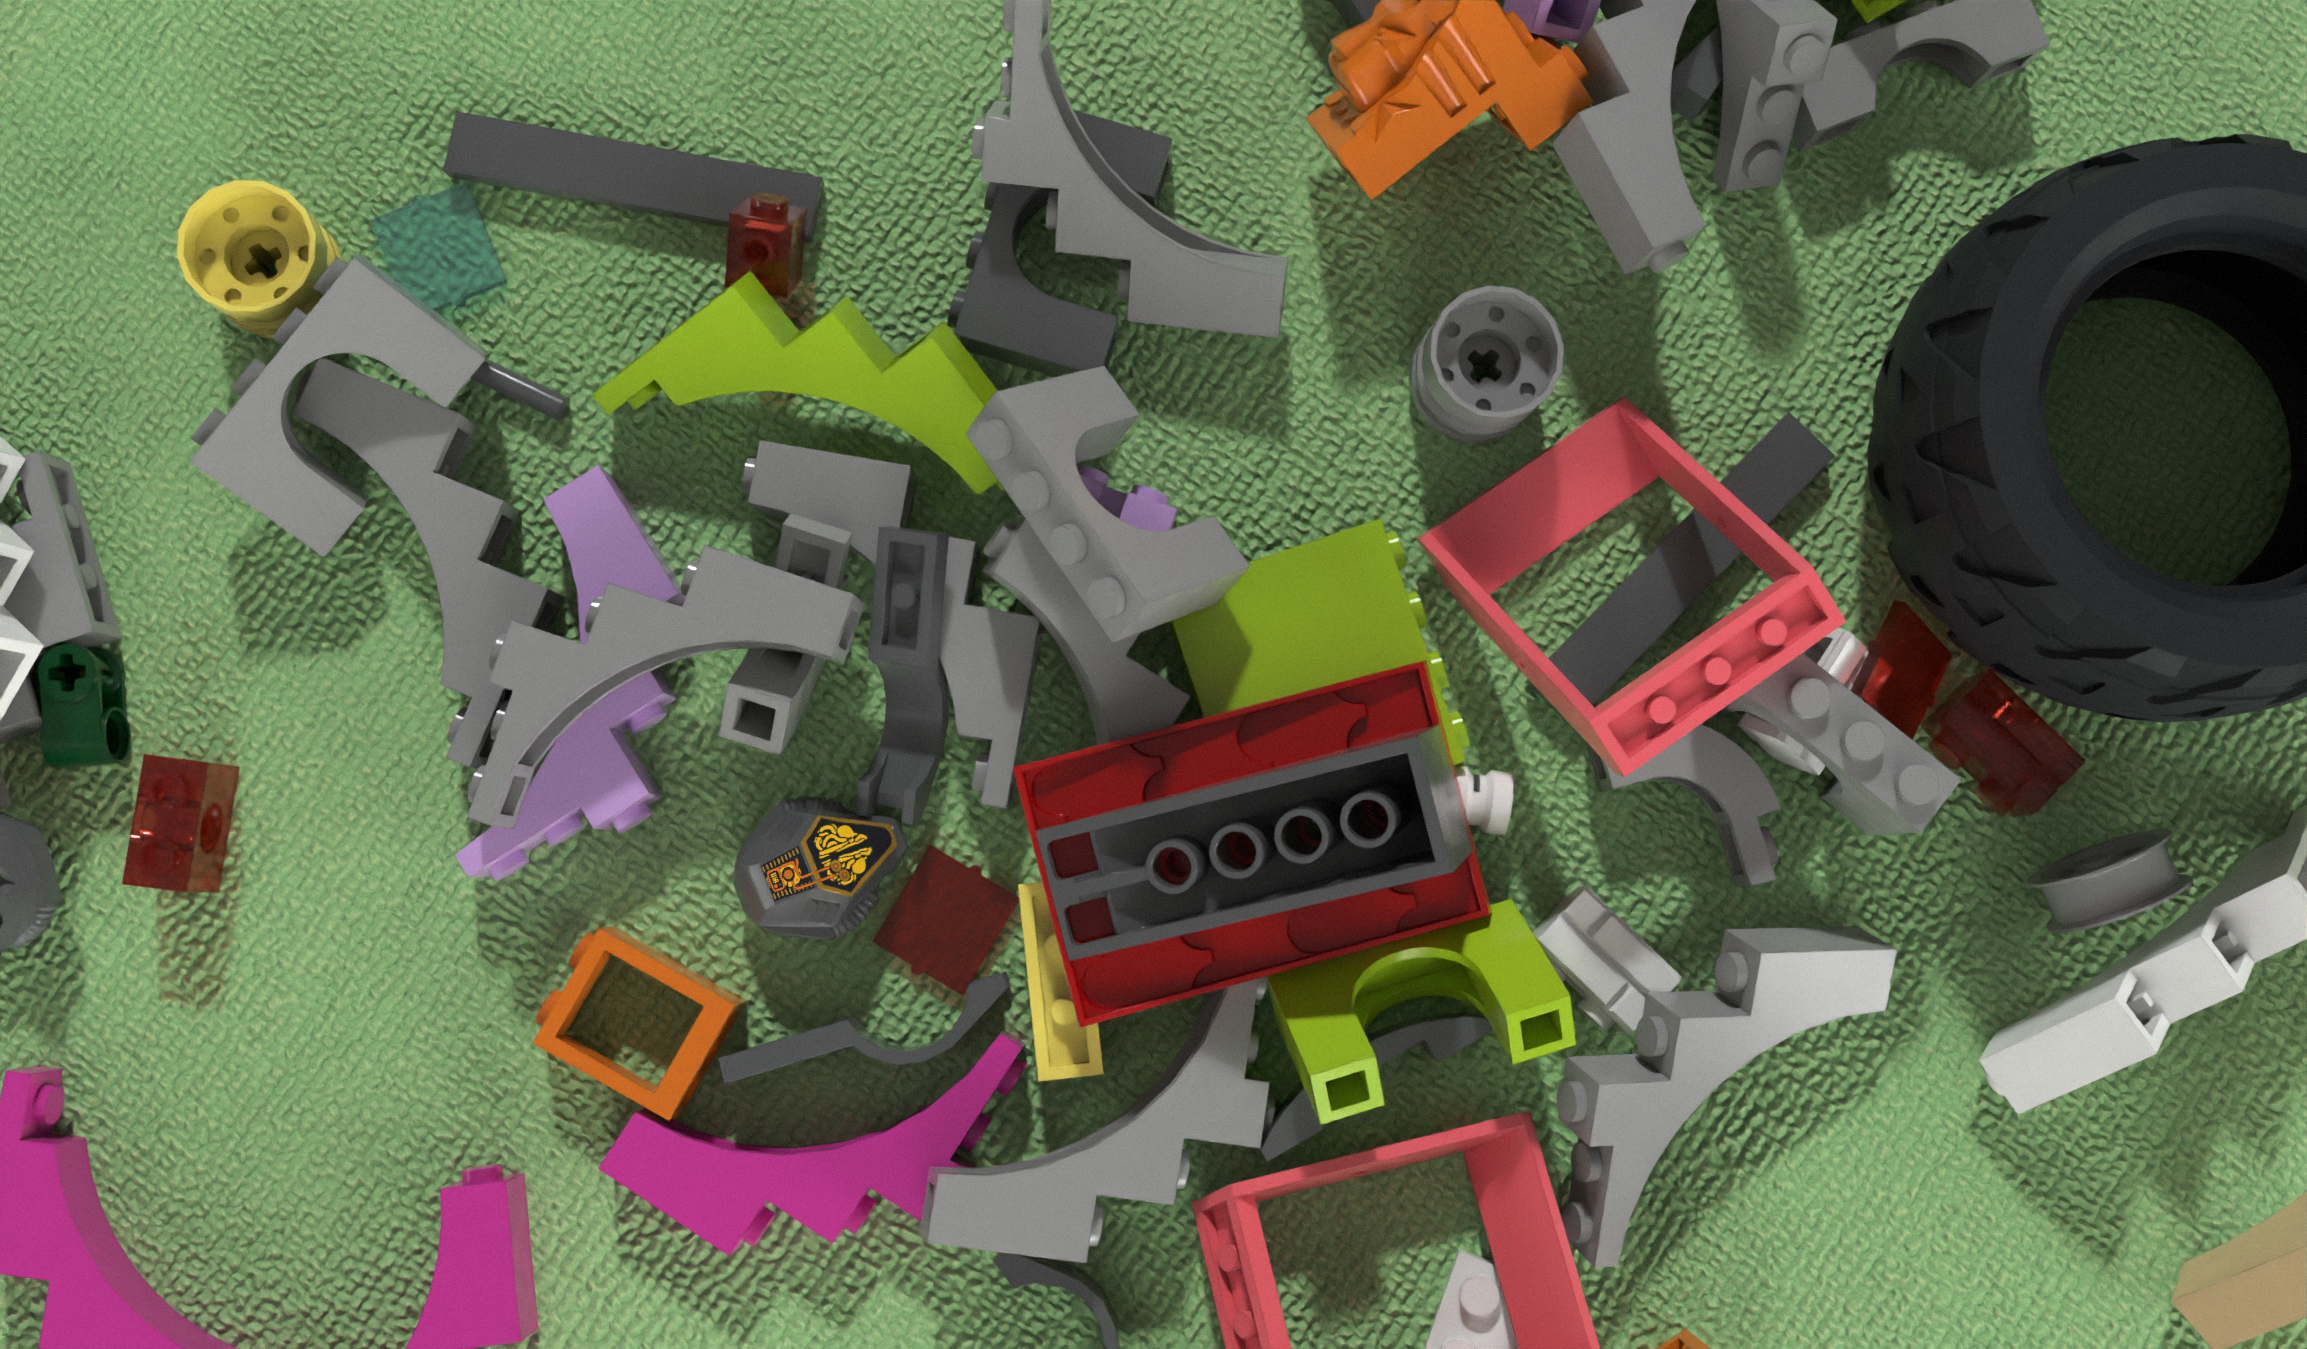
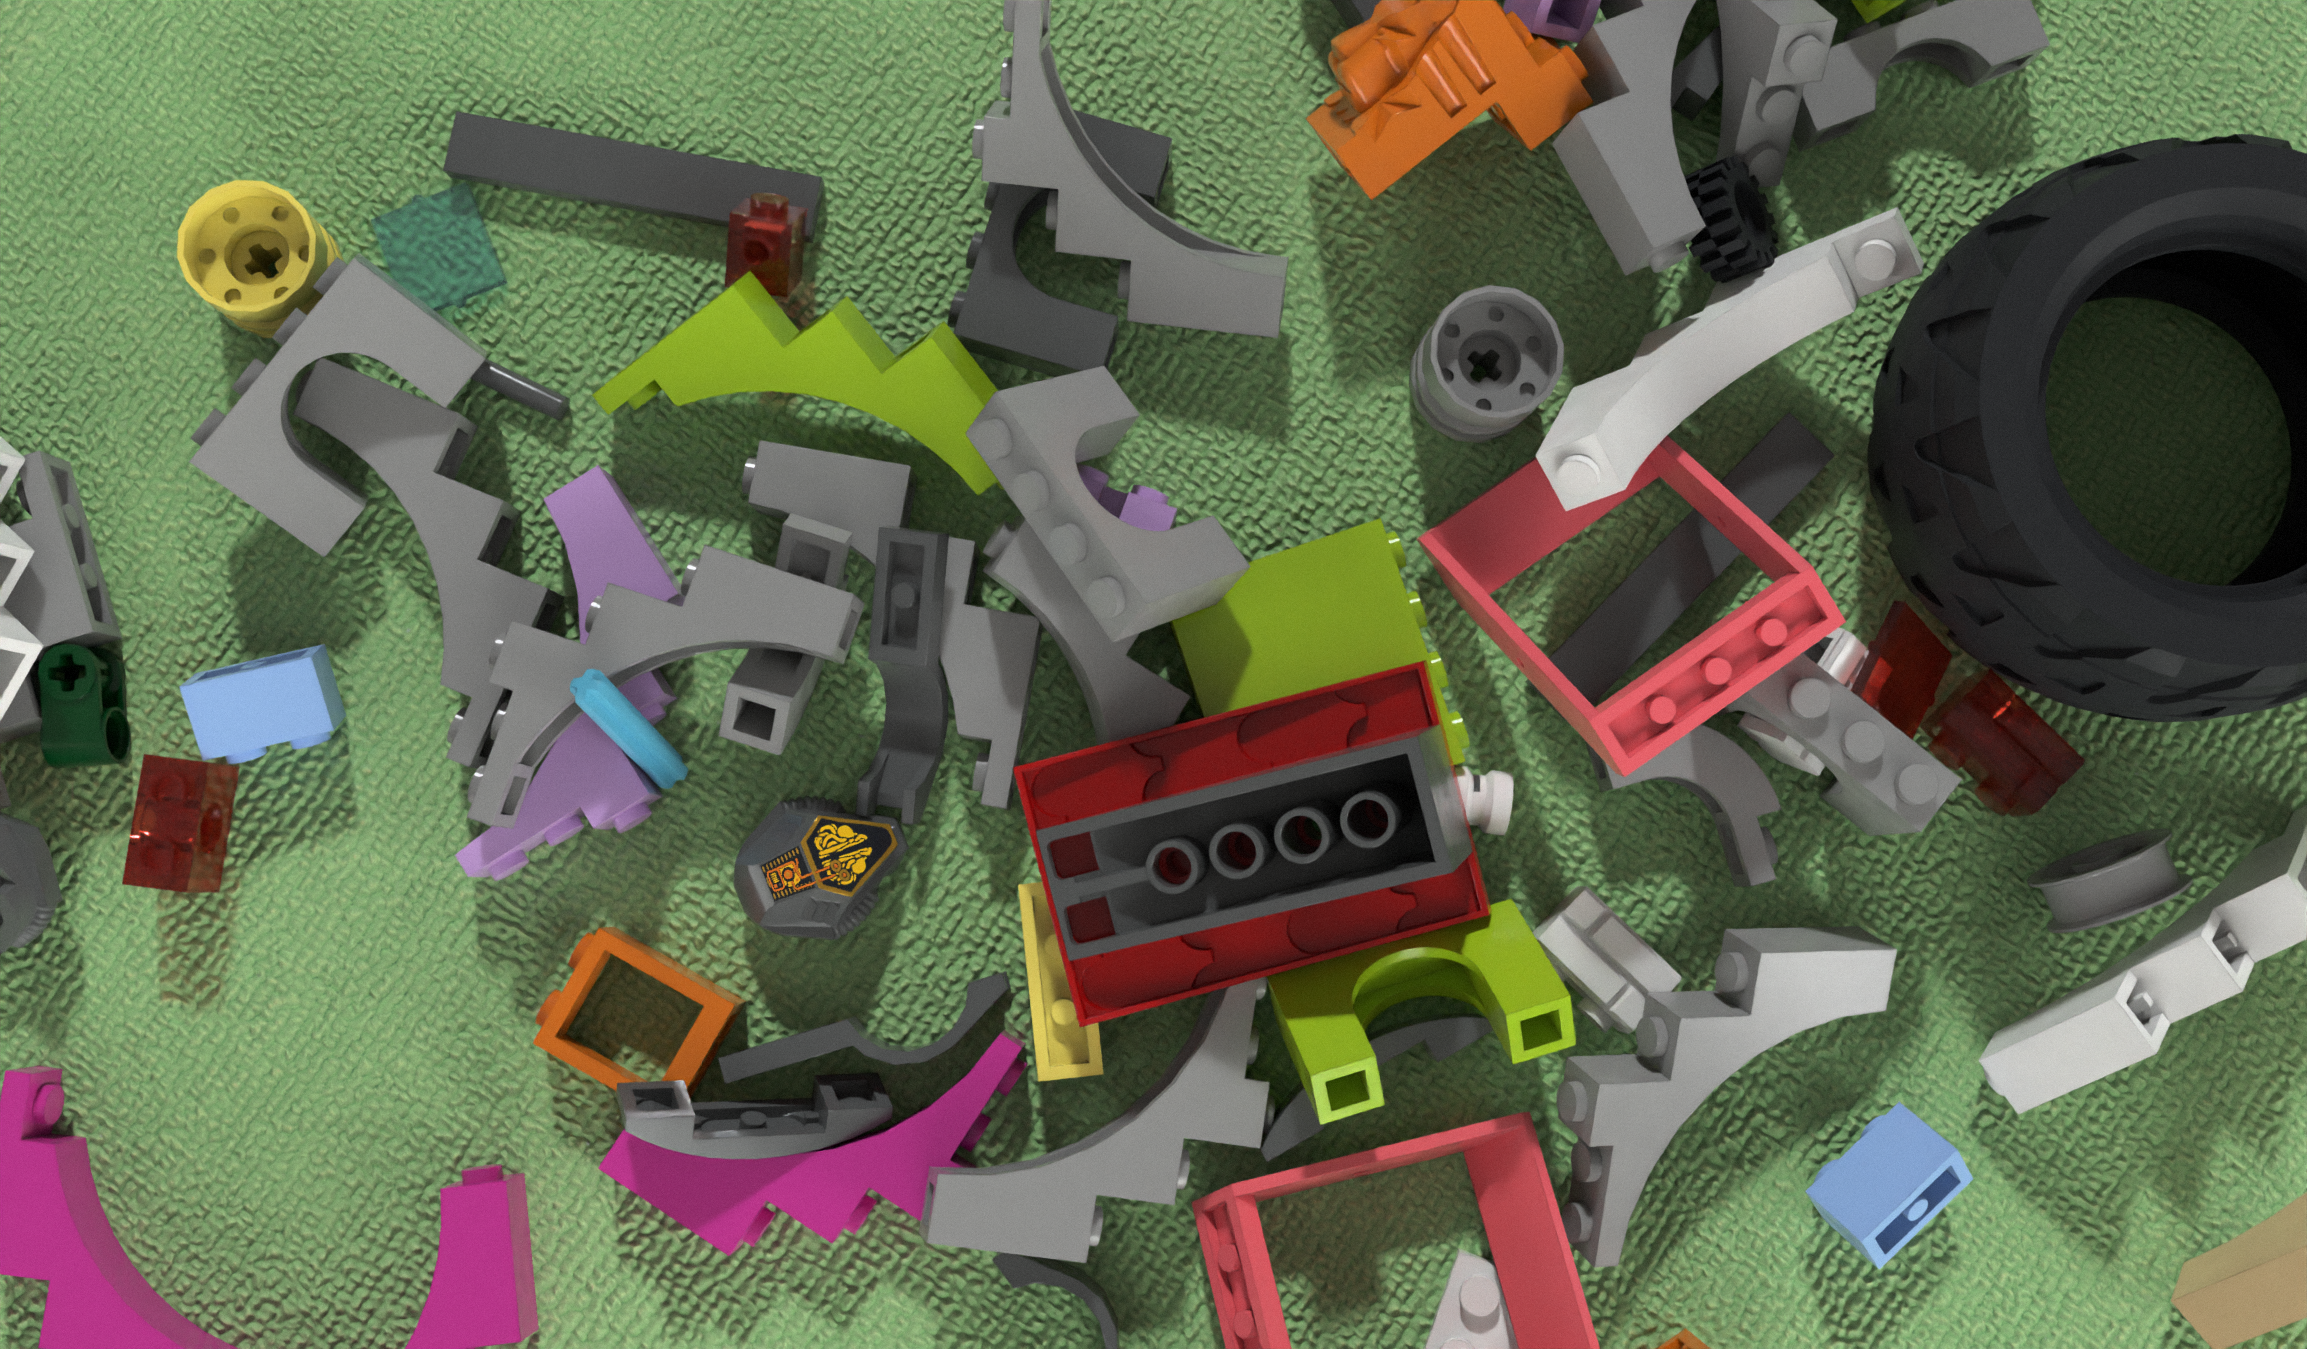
clear red piece [872,845,1020,995] -> none
none -> light blue brick [179,644,346,764]
none -> medium azure axle [570,669,688,789]
none -> dark grey slope [616,1072,893,1159]
none -> white arch [1535,207,1924,511]
none -> black tyre [1684,156,1778,284]
none -> light blue brick [1805,1102,1973,1269]

